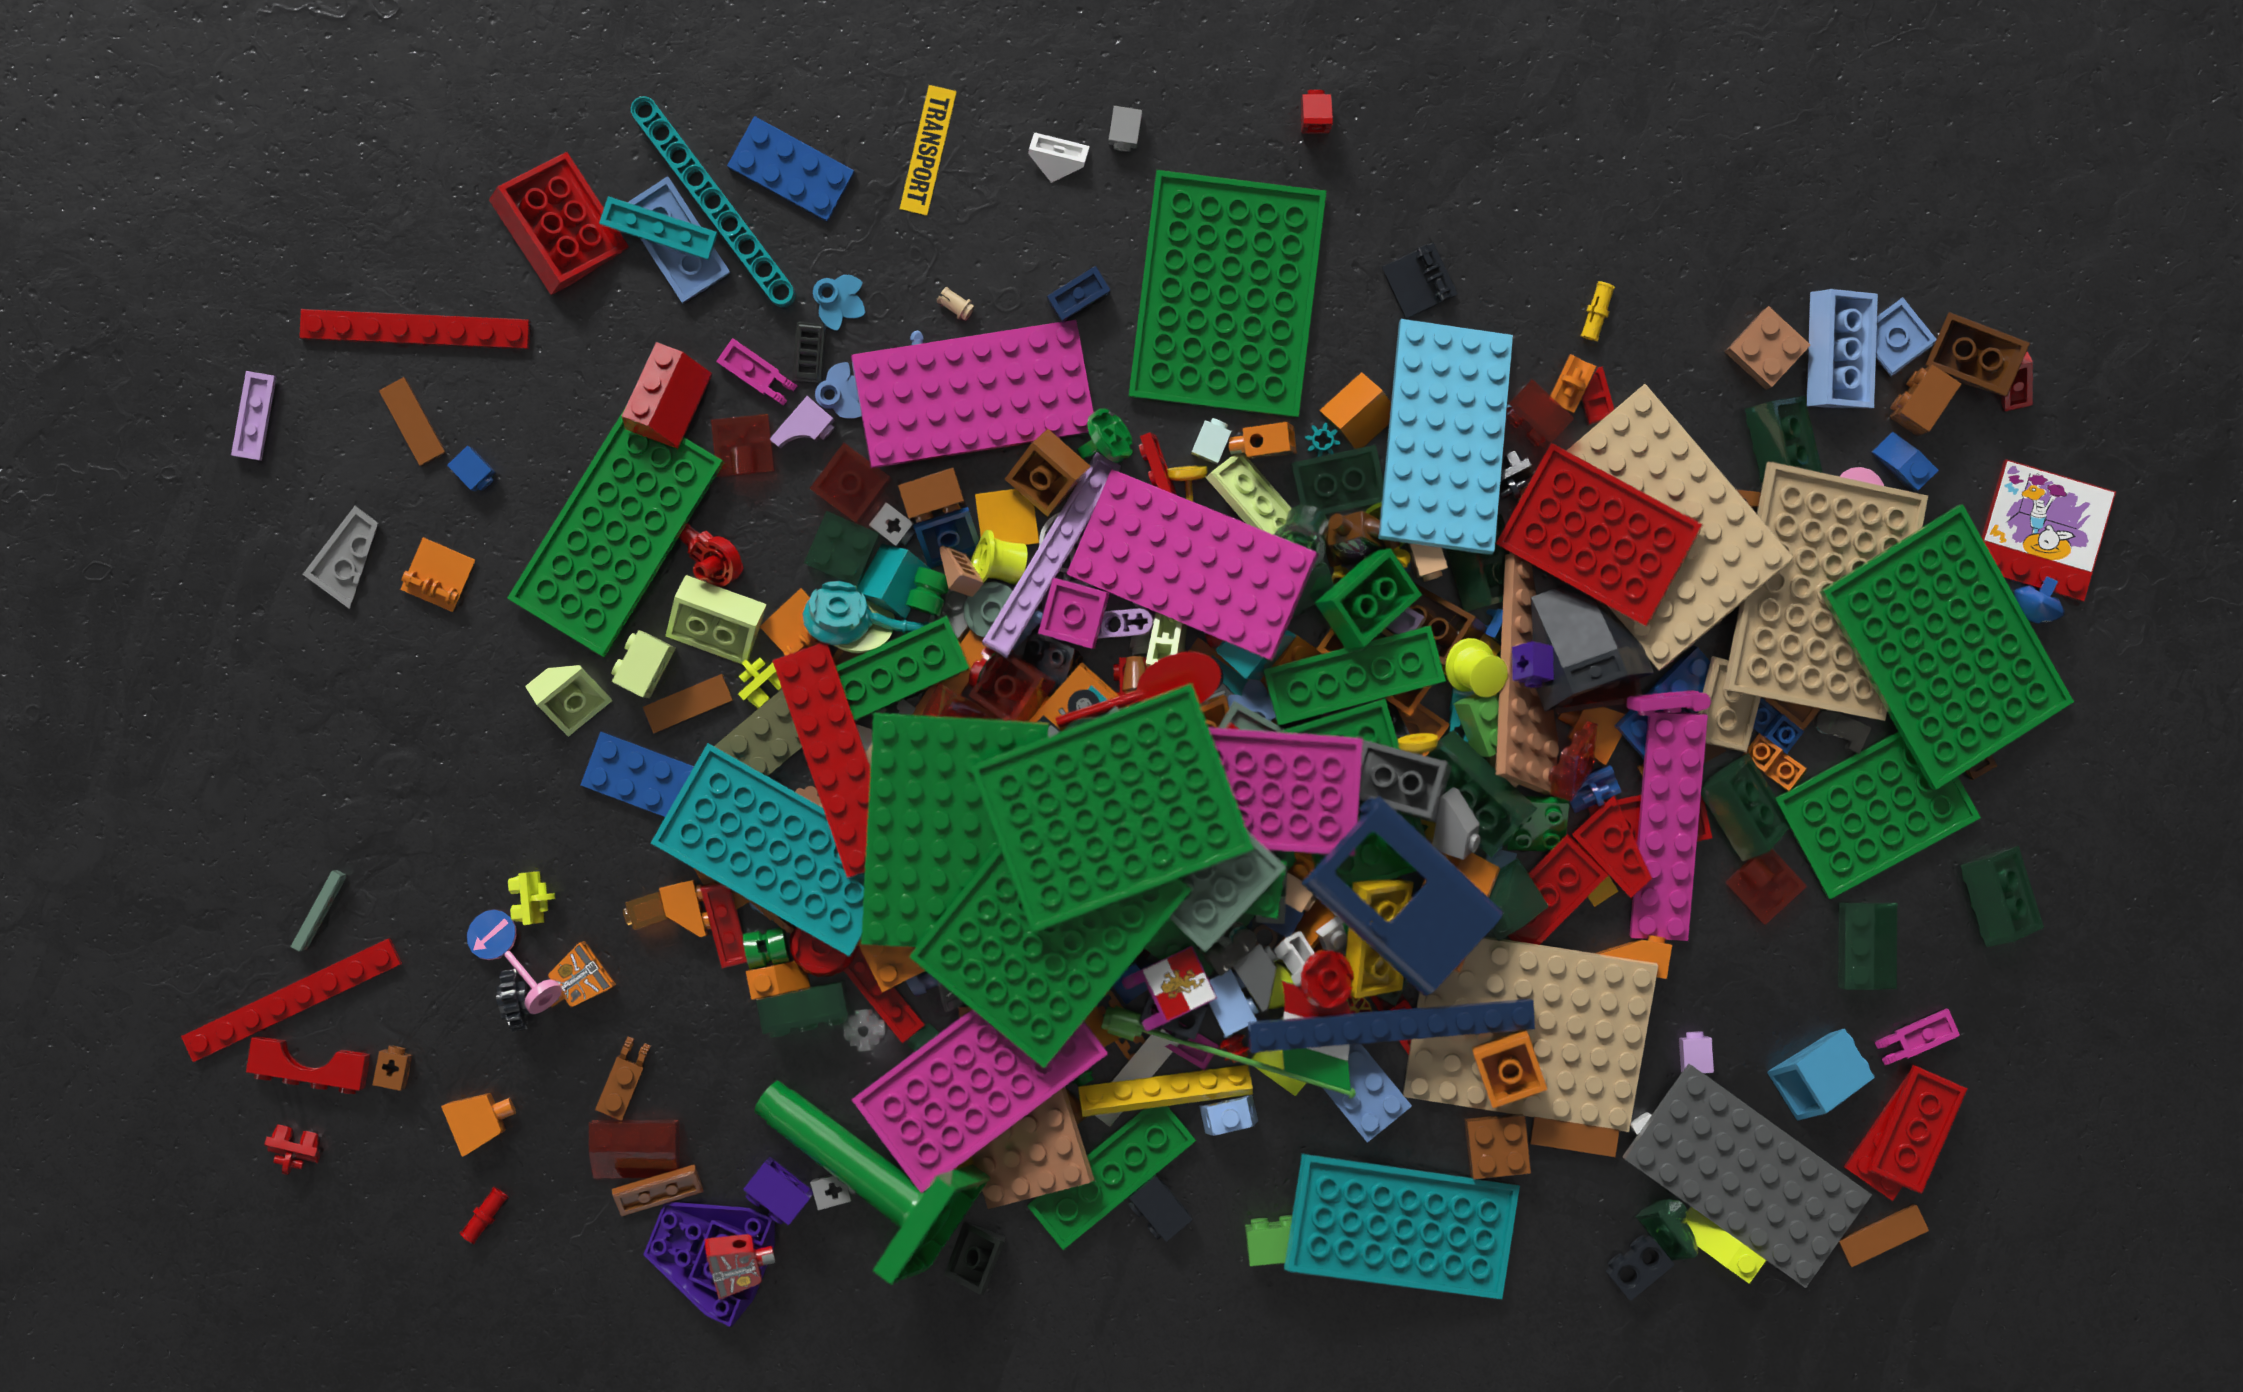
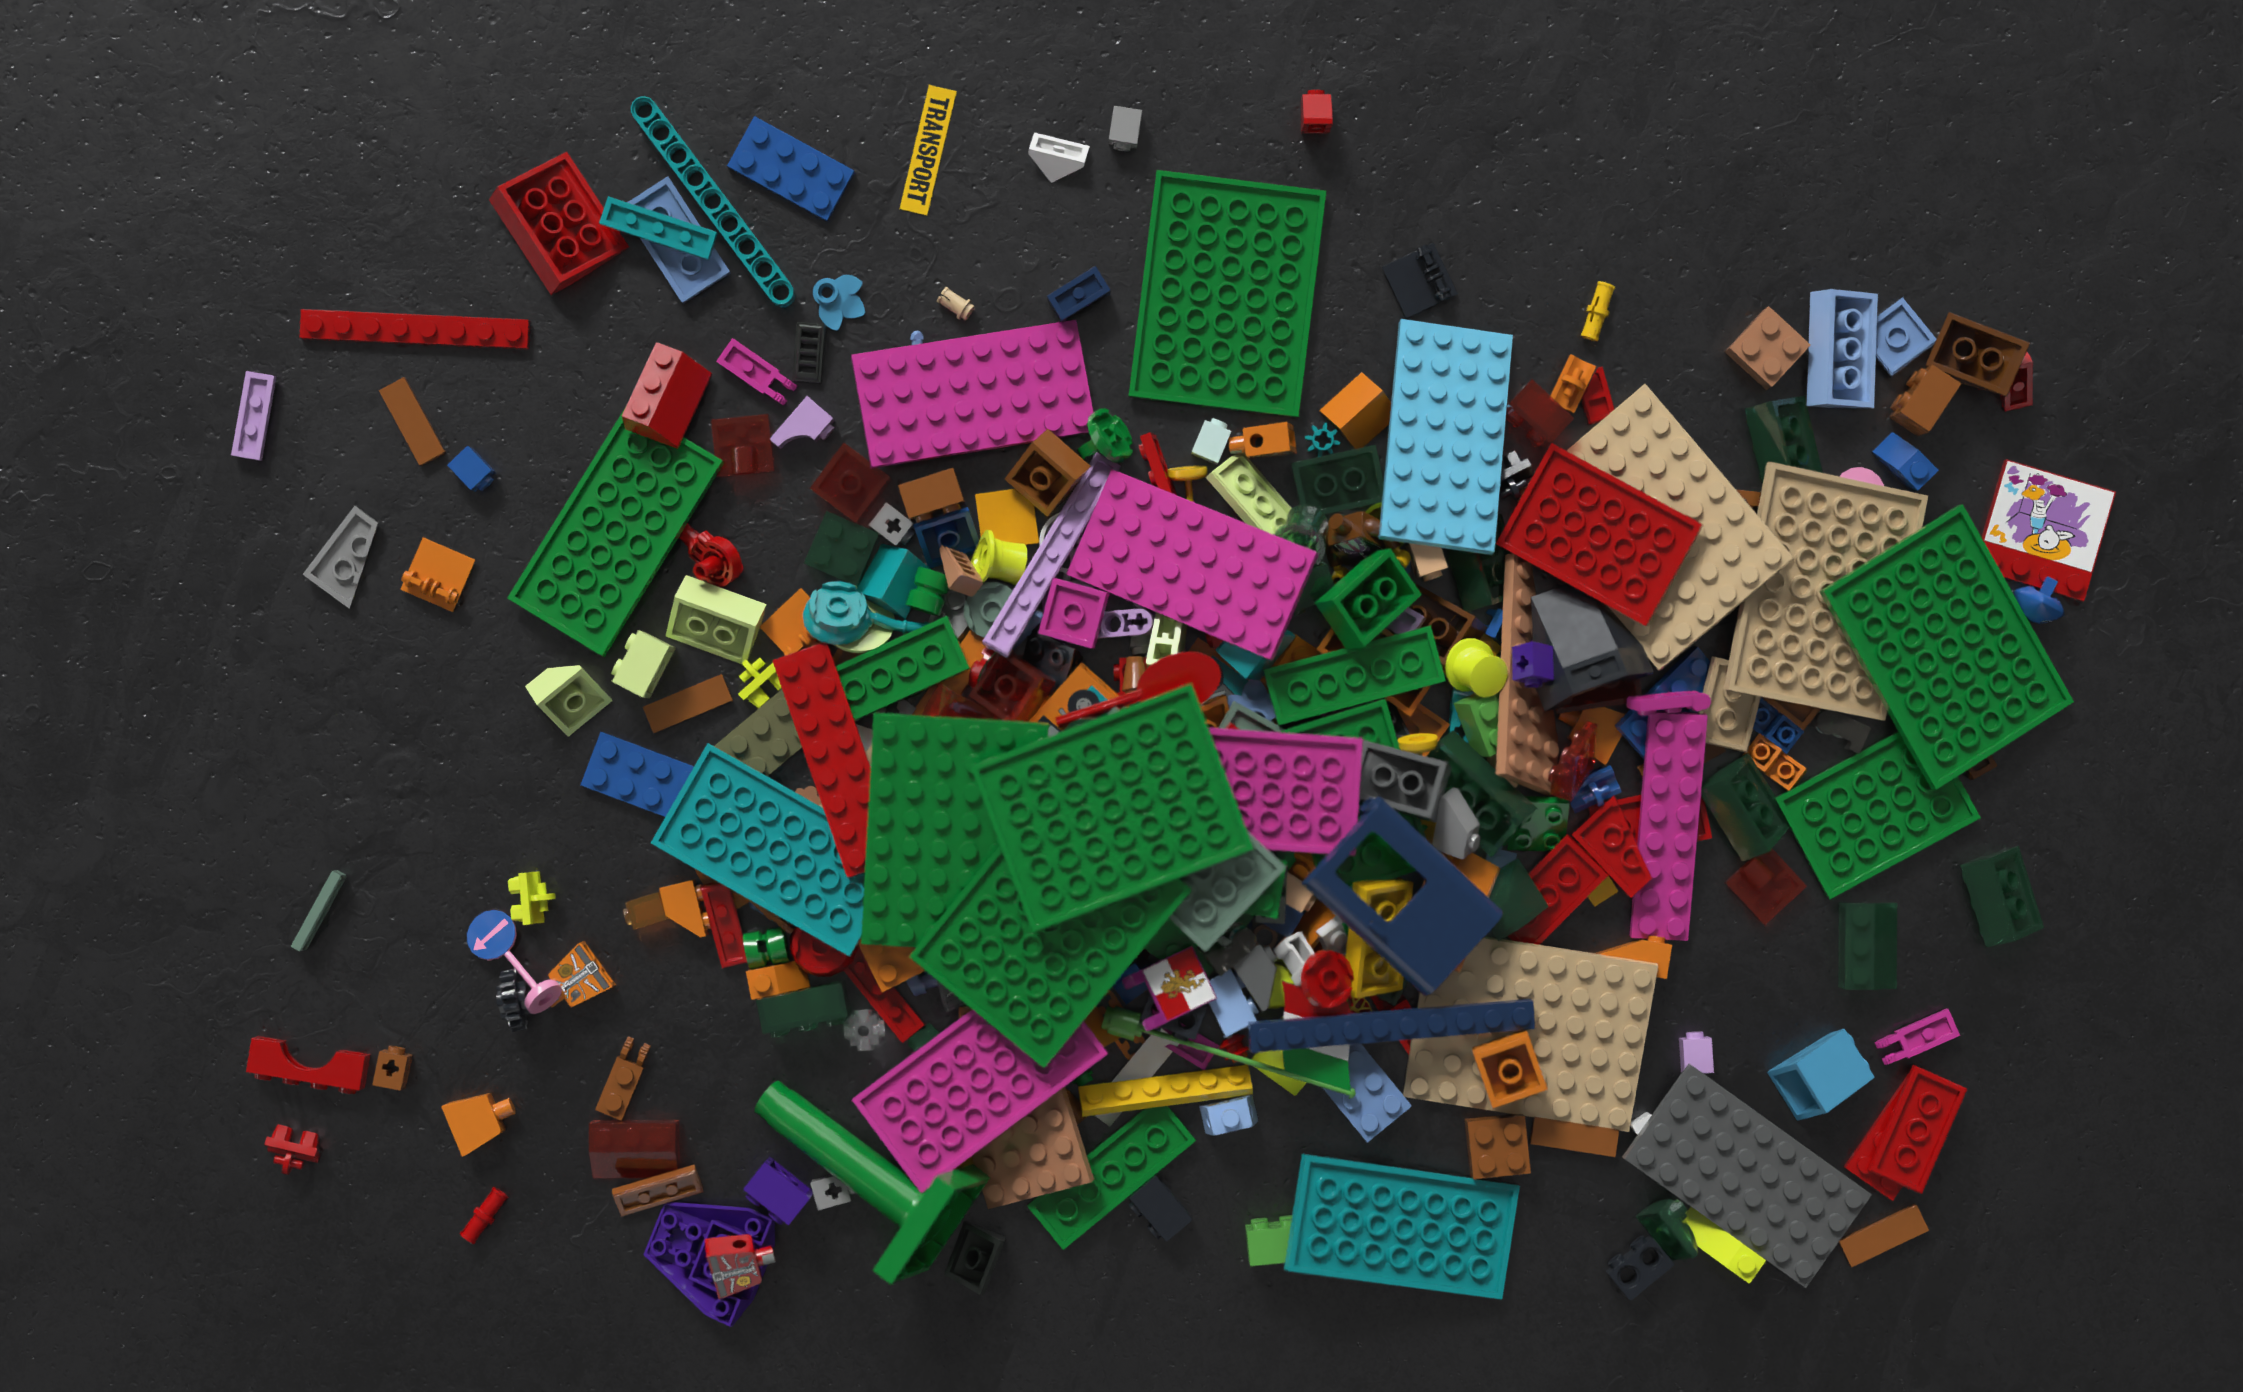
red plate [181,938,402,1062] -> none
medium blue plate [815,362,861,419] -> none

